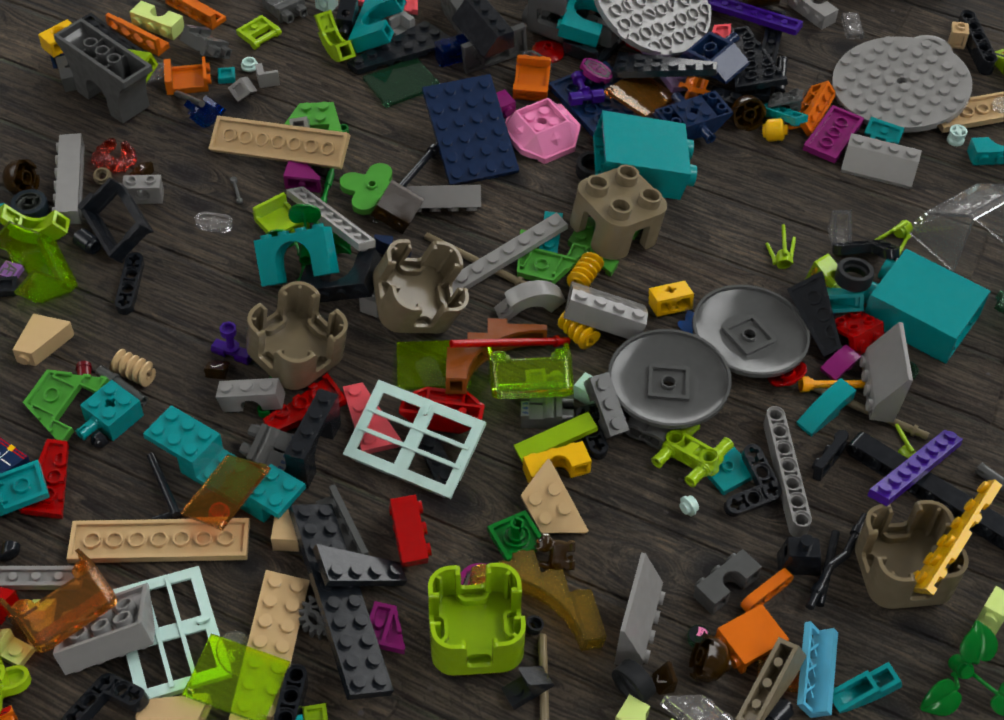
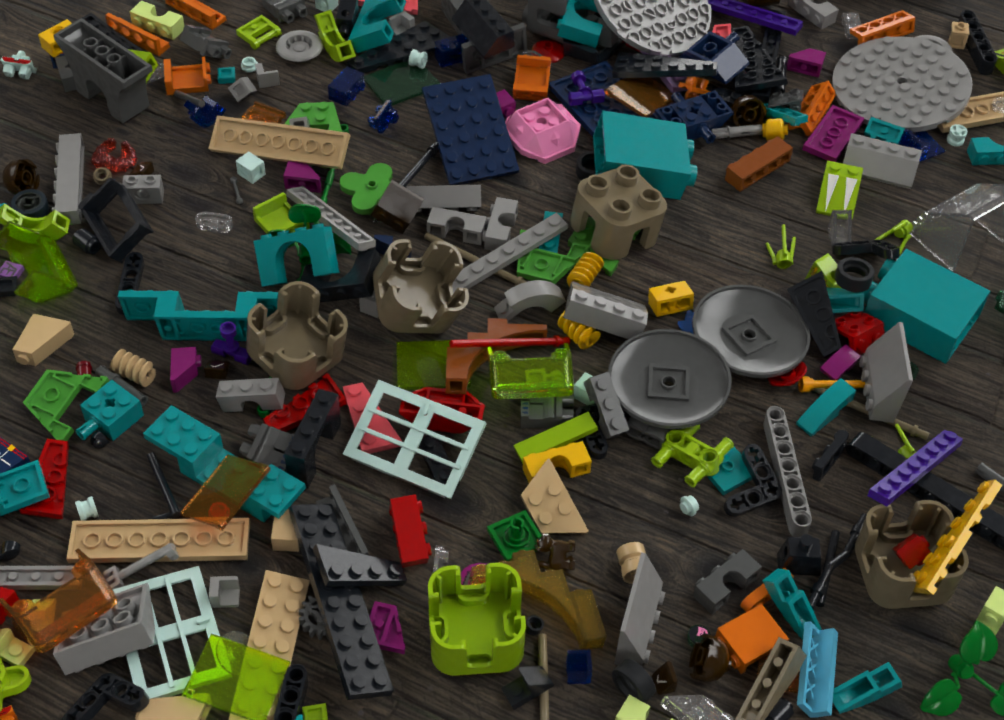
magenta tile [580,58,613,84] -> none
none -> light aqua hips [1,50,37,80]
none -> light aqua wheel [75,496,99,521]
none -> light grey hinge [103,543,179,593]
none -> teal bracket [118,290,278,341]
none -> magenta slope [170,347,202,393]
none -> light grey panel [209,576,240,608]
none -> light aqua brick [236,151,266,184]
none -> clear orange plate [242,101,286,124]
none -> light grey wheel [276,30,323,62]
none -> clear blue brick [328,66,366,106]
none -> clear blue hips [368,100,399,133]
none -> light aqua wheel [409,49,428,69]
none -> light grey arch [427,207,487,245]
none -> clear plate [433,545,449,573]
none -> light grey arch [482,197,518,251]
none -> clear blue panel [566,649,592,684]
none -> tan wheel [616,542,646,584]
none -> light grey axle [711,124,762,140]
none -> dark orange brick [725,136,793,192]
none -> teal slope [762,569,821,640]
none -> magenta slope [787,48,826,78]
none -> lime slope [816,160,863,221]
none -> orange fence [850,10,915,45]
none -> red brick [892,533,931,569]
none -> clear blue hinge [899,129,945,162]

